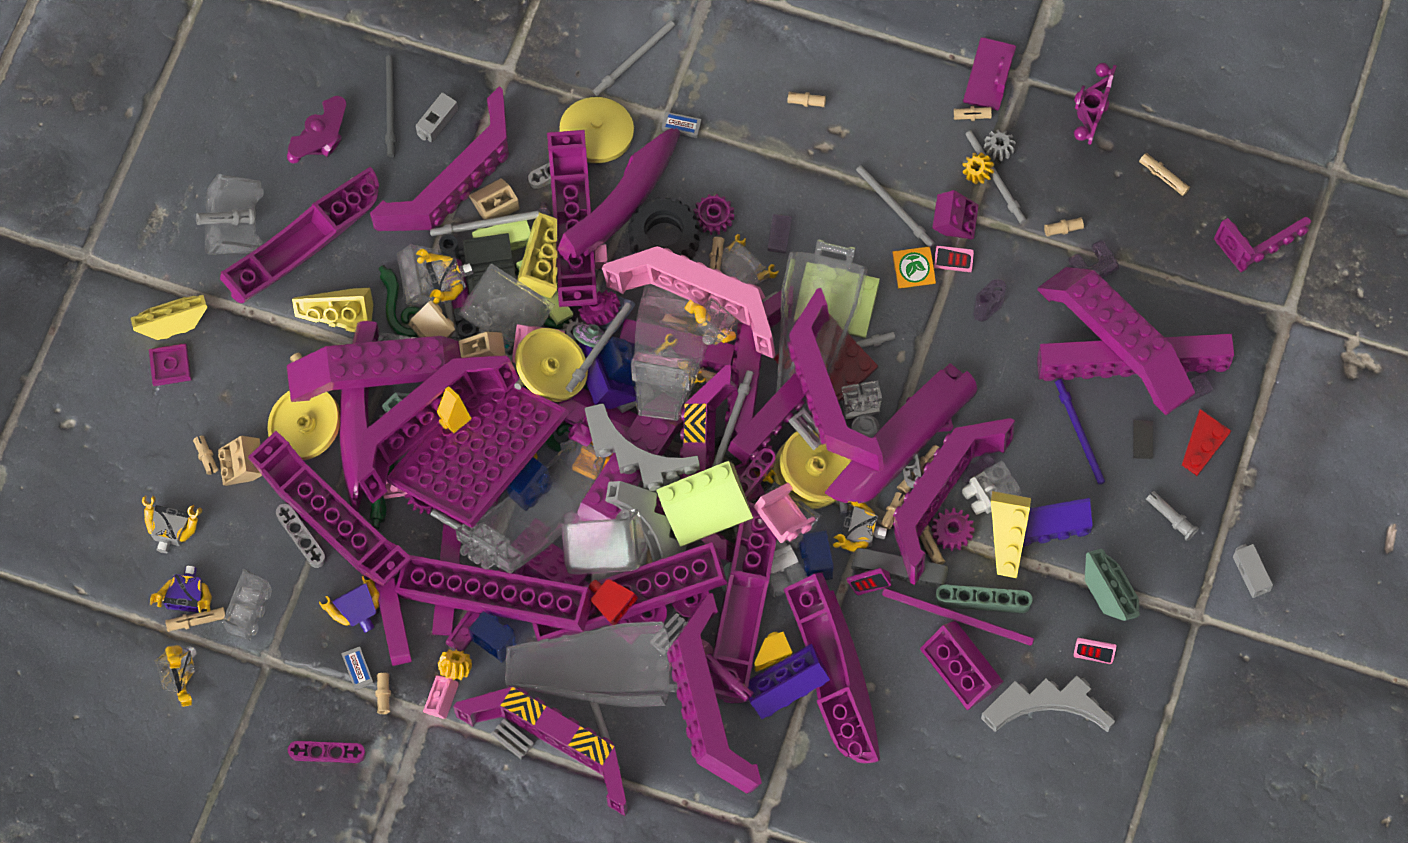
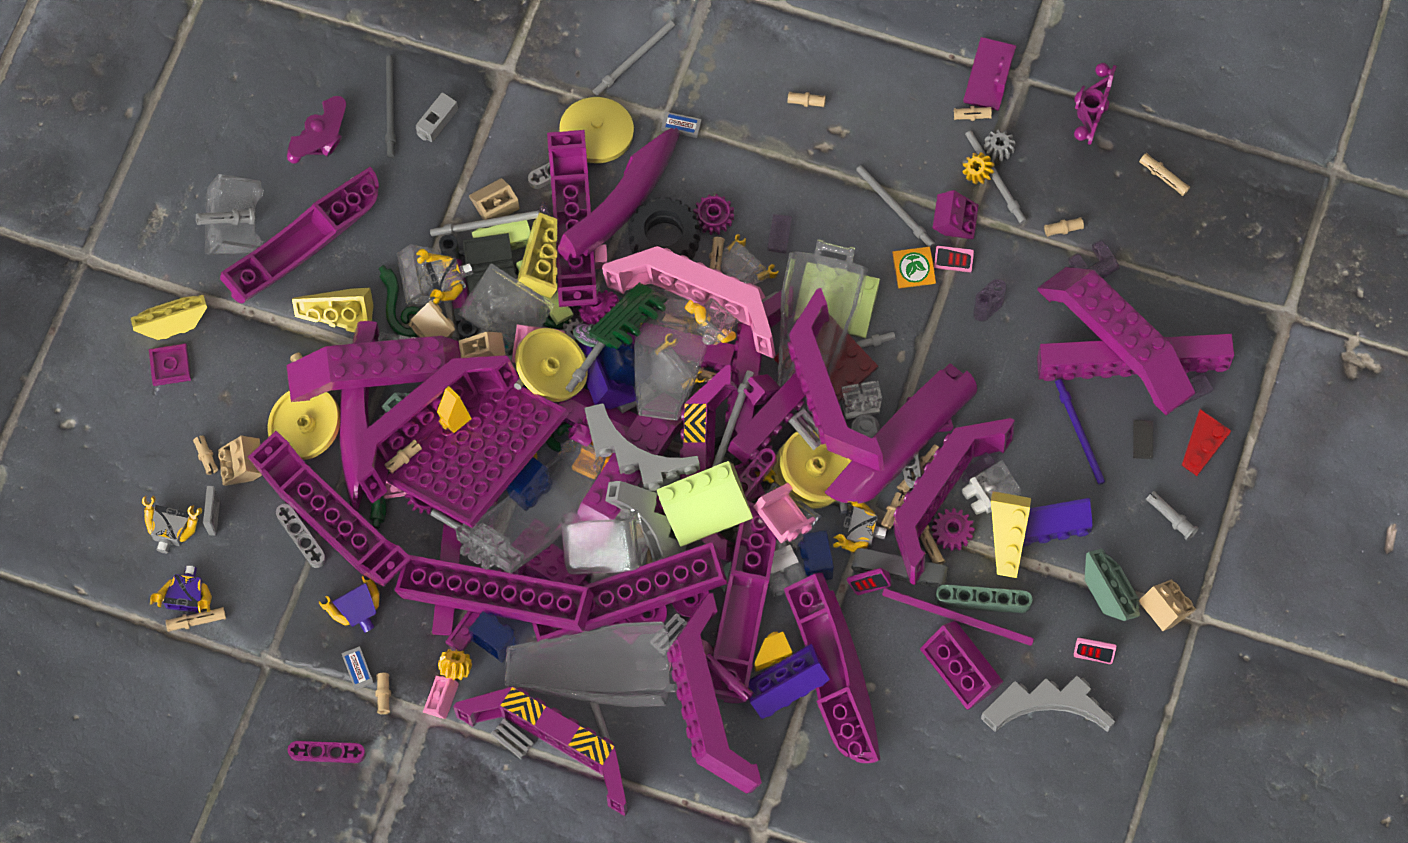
torso [155,645,197,707] -> none
clear slope [222,569,272,641] -> none
magenta slope [370,86,509,231] -> none
magenta beam [375,577,412,666] -> none
red torso [588,579,638,627] -> none
clear slope [631,351,694,390] -> none
magenta bracket [1214,217,1312,273] -> none
light grey brick [1233,544,1273,598] -> none
none -> light grey tile [203,486,220,536]
none -> tan pin [384,440,422,474]
none -> dark green hinge [589,282,668,349]
none -> magenta hinge [743,374,781,405]
none -> tan slope [1139,579,1196,631]

